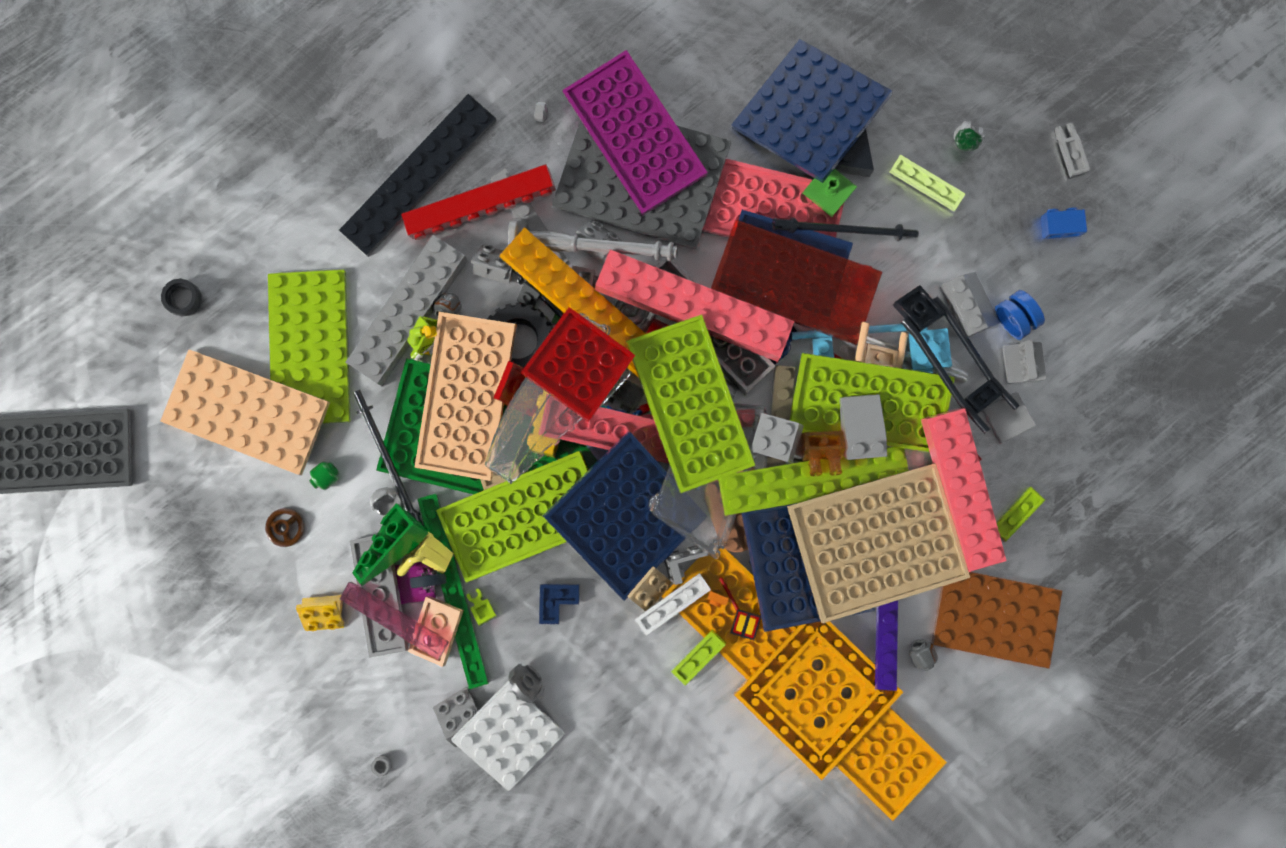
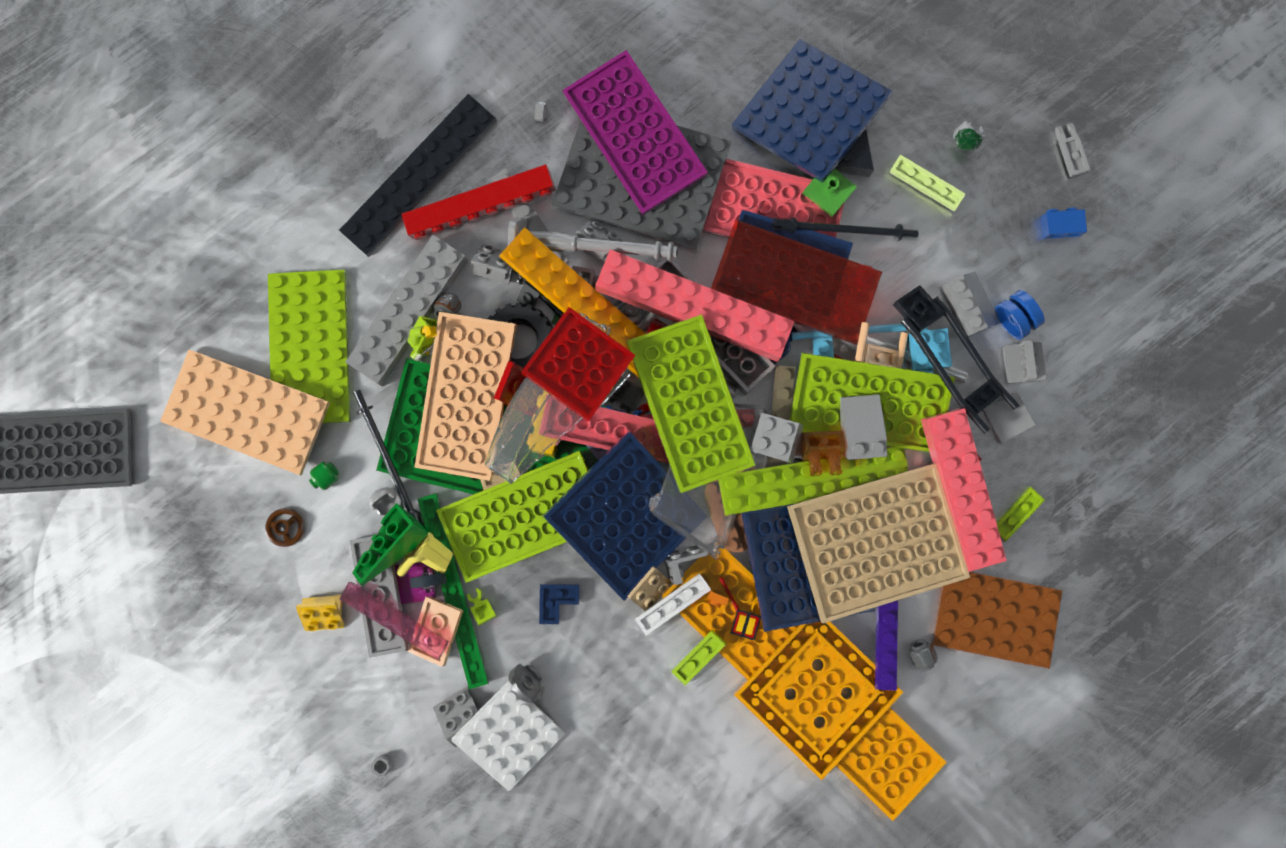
black tyre [161,278,202,317] -> none

